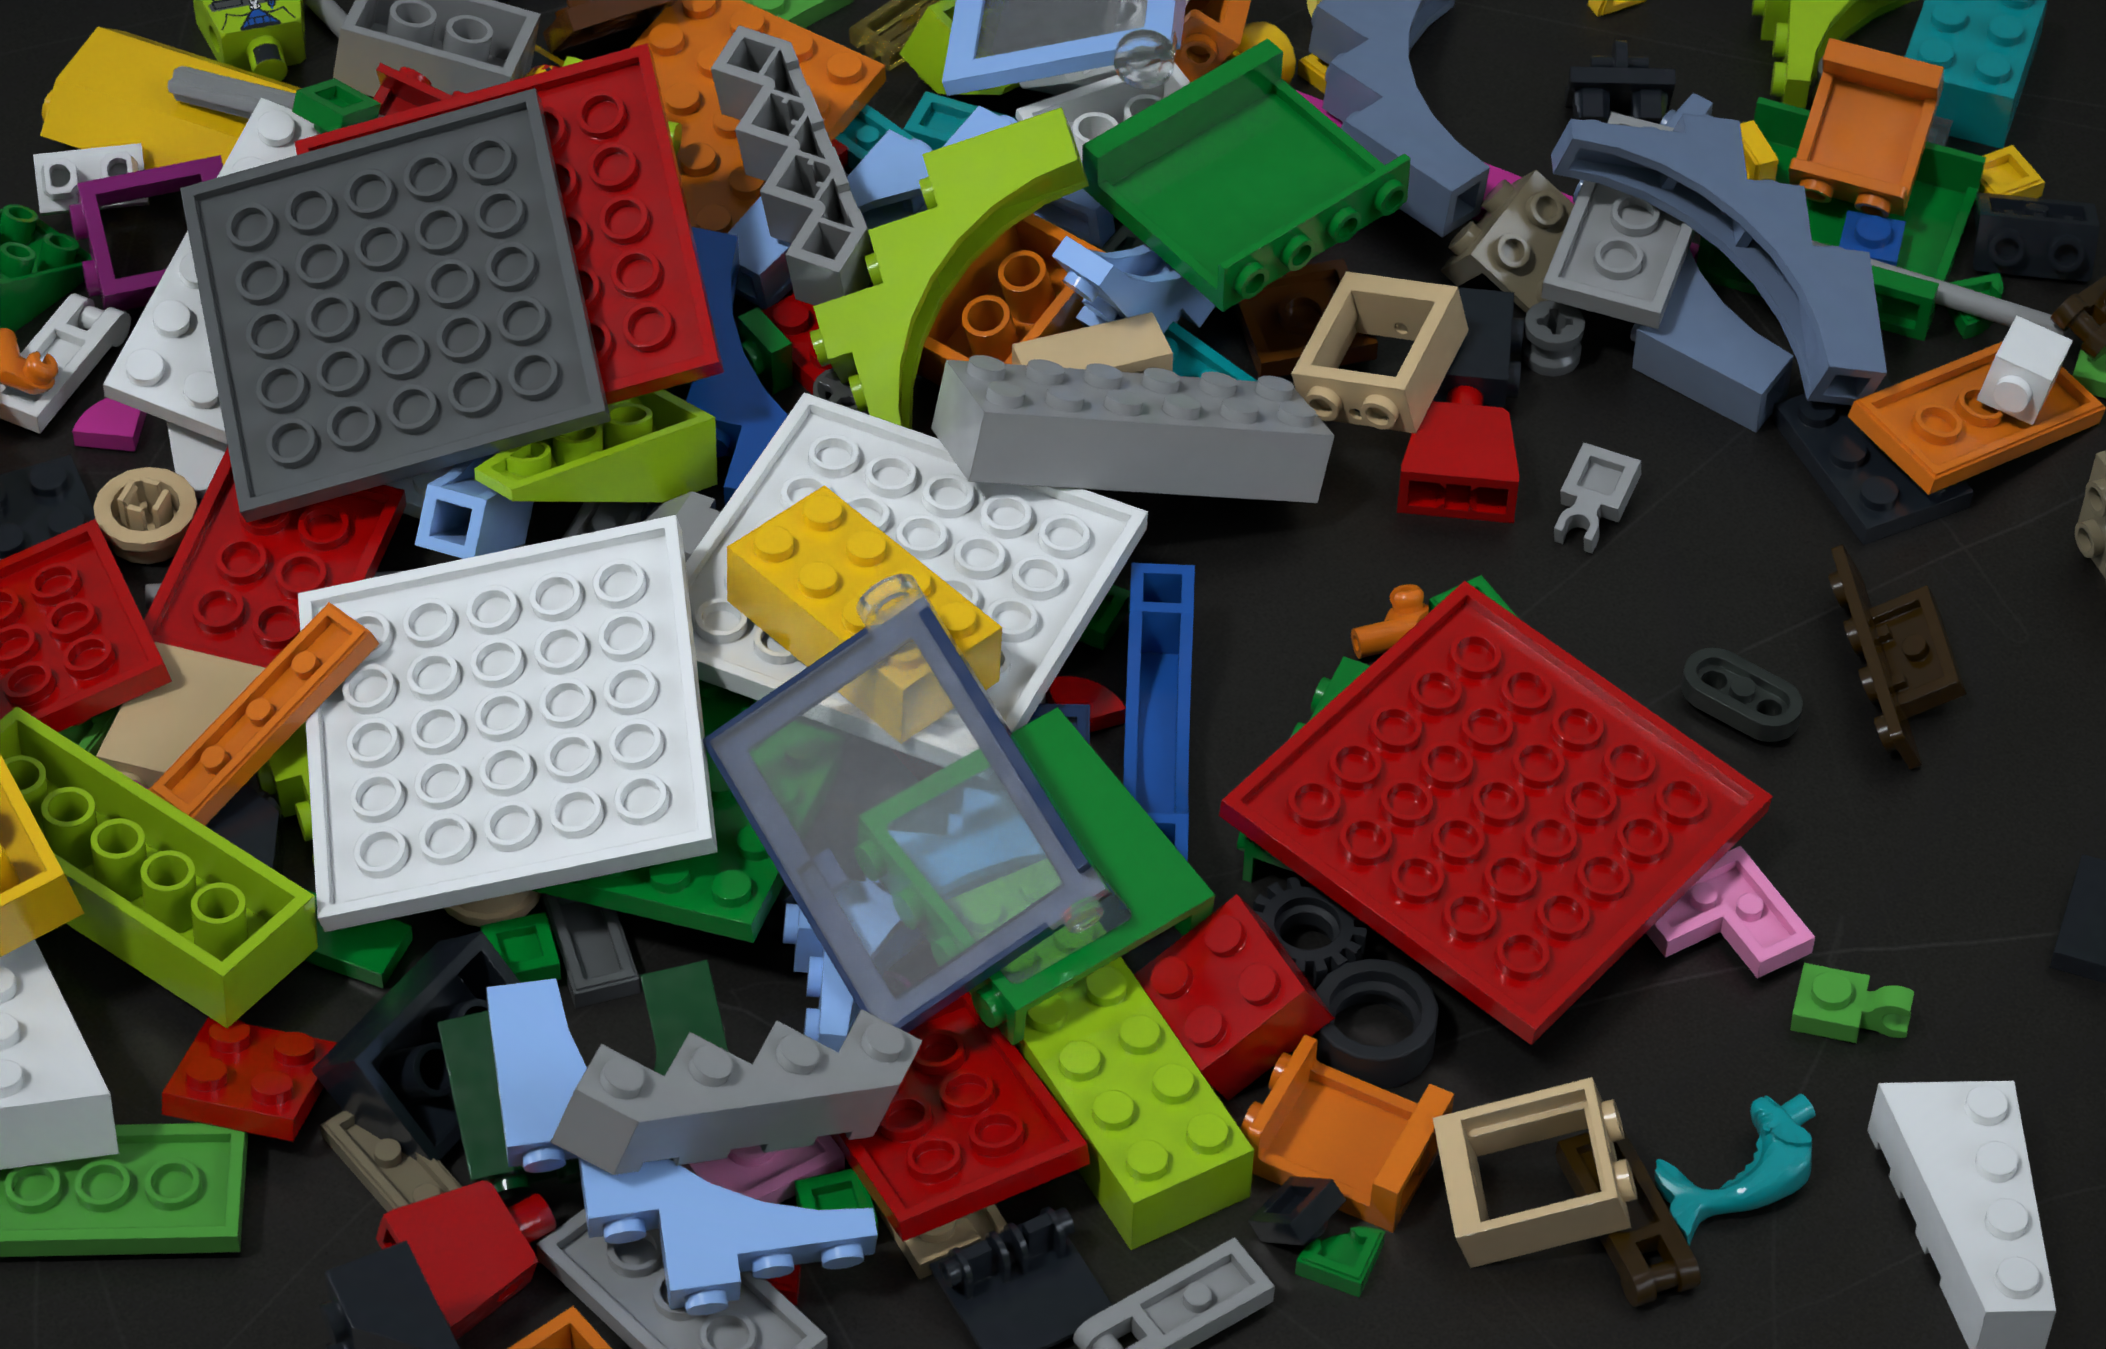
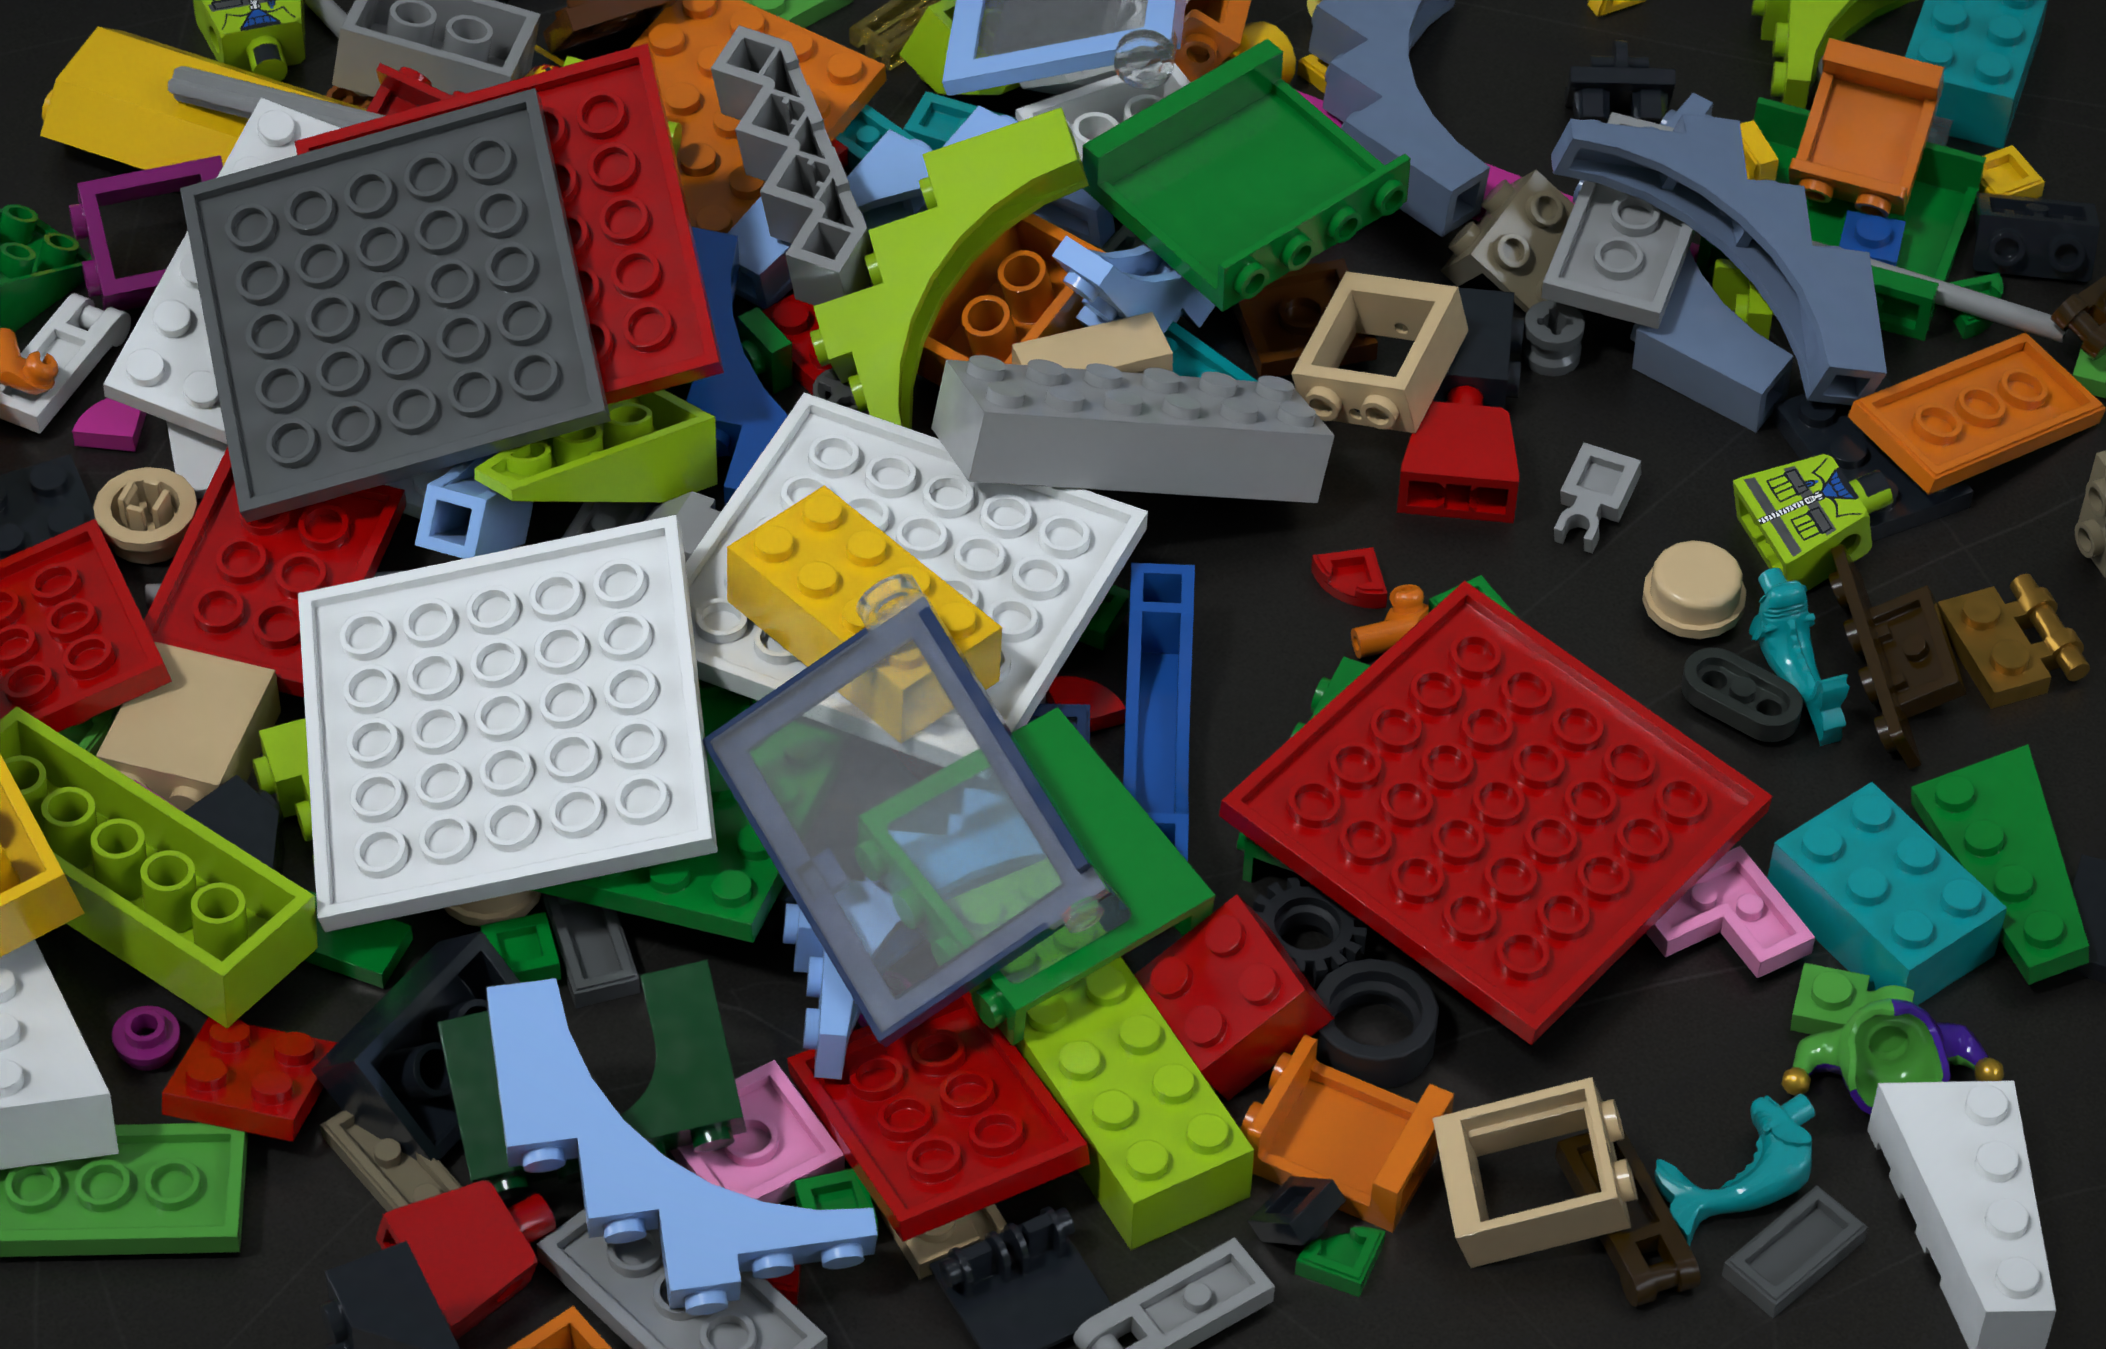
white hips [33,143,149,216] -> none
orange tile [148,602,379,826] -> none
green plate [292,78,381,134] -> none
light grey brick [551,1009,922,1175] -> none
white brick [1977,316,2073,425] -> none
none -> magenta plate [112,1006,181,1071]
none -> red tile [1311,547,1388,609]
none -> tan piece [1642,540,1746,639]
none -> lime bracket [1712,259,1772,340]
none -> dark grey tile [1722,1185,1868,1318]
none -> lime torso [1733,454,1893,592]
none -> teal animal [1749,568,1850,746]
none -> teal brick [1767,782,2007,1006]
none -> bright green piece [1781,998,2004,1115]
none -> green wing [1911,744,2089,985]
none -> pearl gold plate [1937,574,2090,709]

